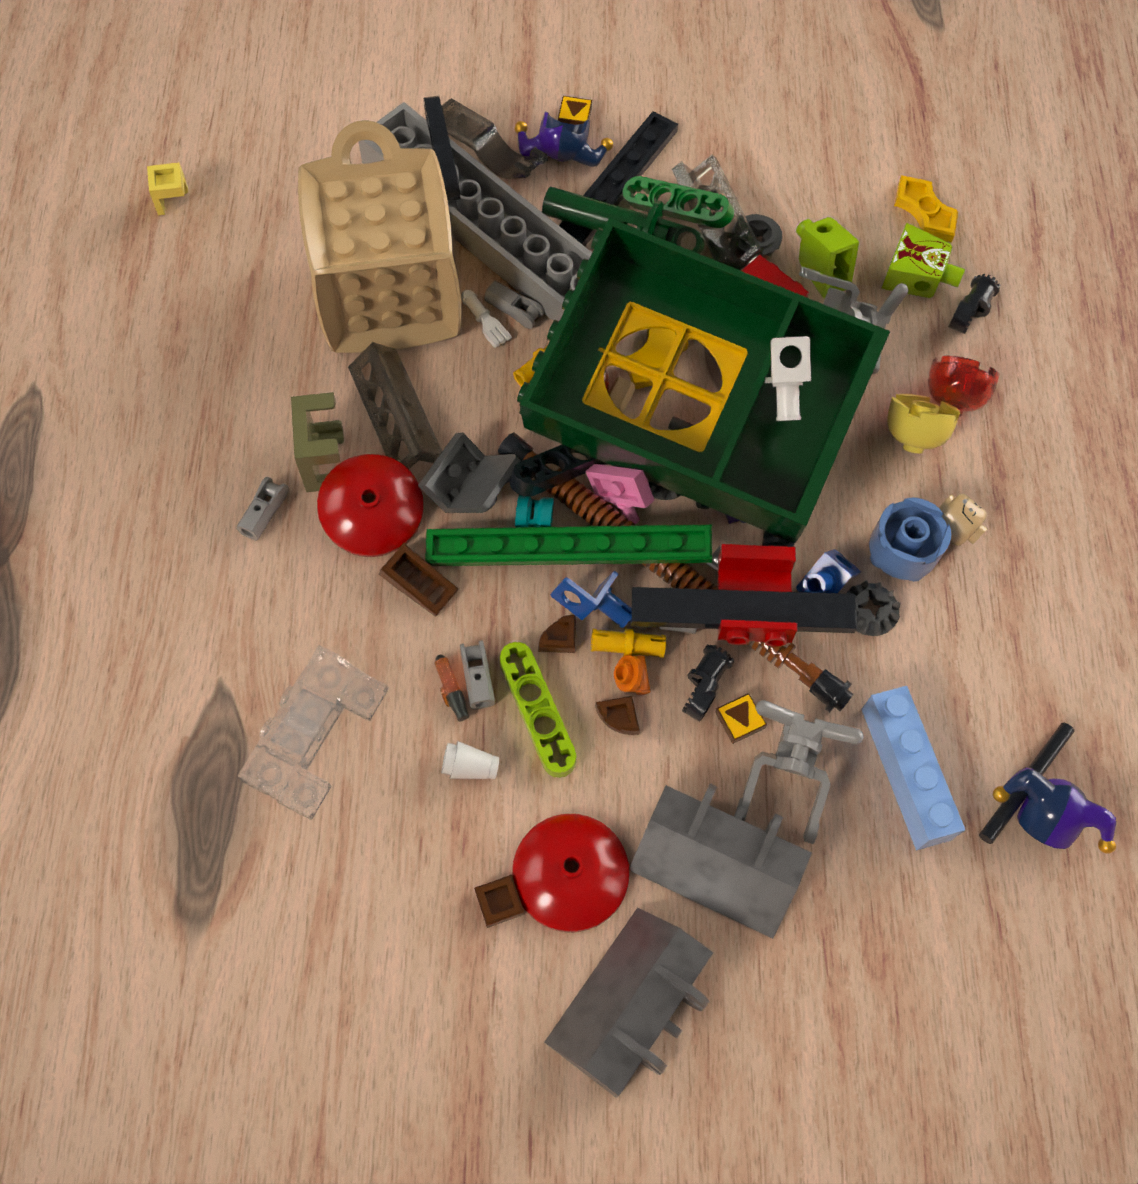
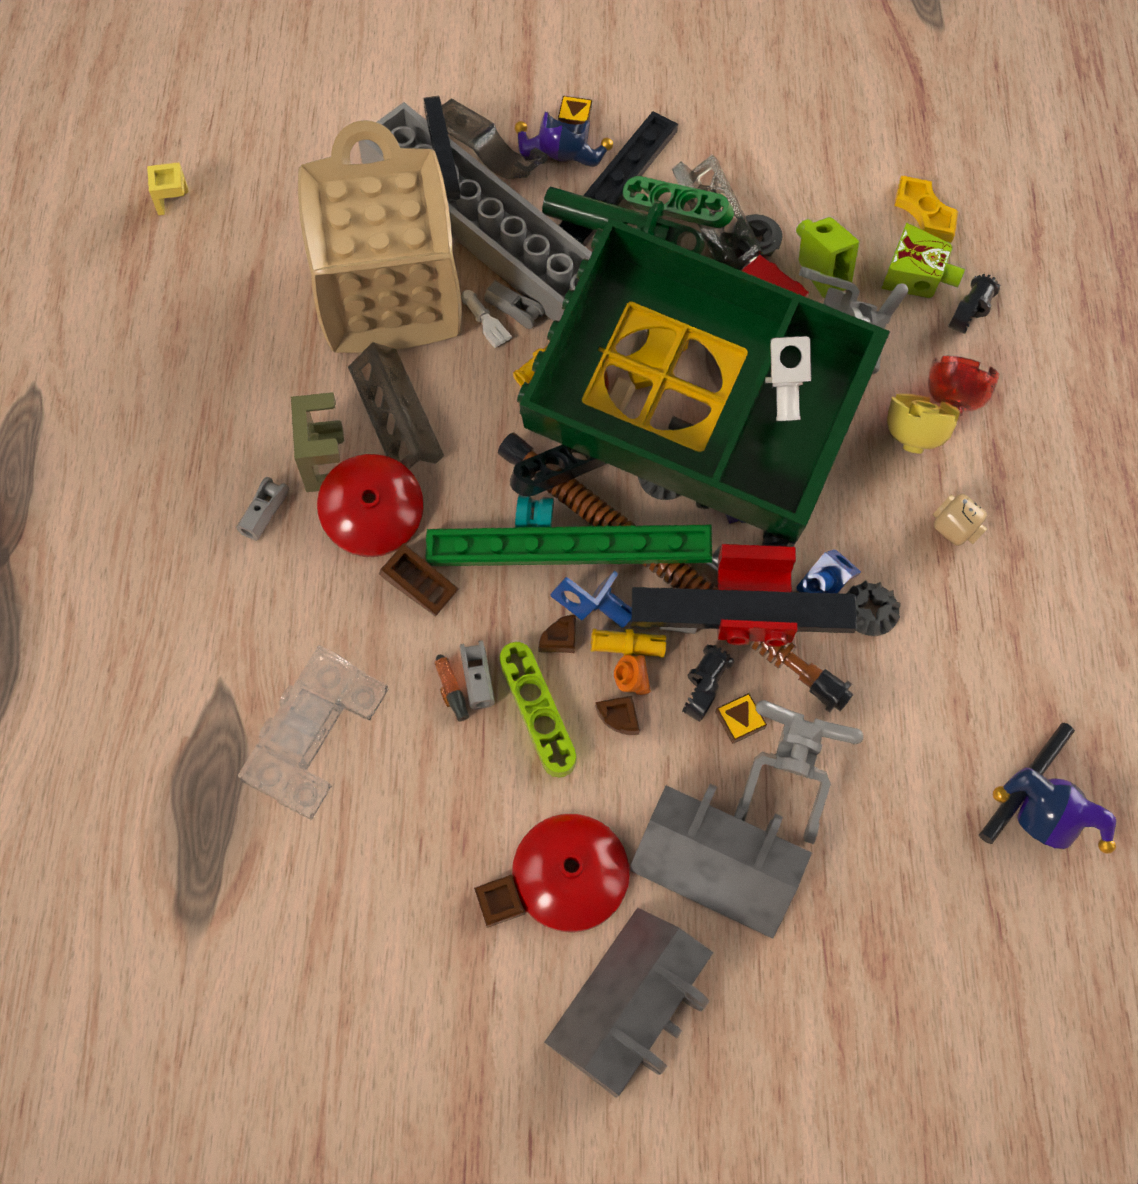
dark grey bracket [418,432,520,513] -> none
white cone [441,741,499,780] -> none
bright pink plate [585,464,655,524] -> none
light blue brick [861,686,965,851] -> none
medium blue brick [869,497,951,582] -> none

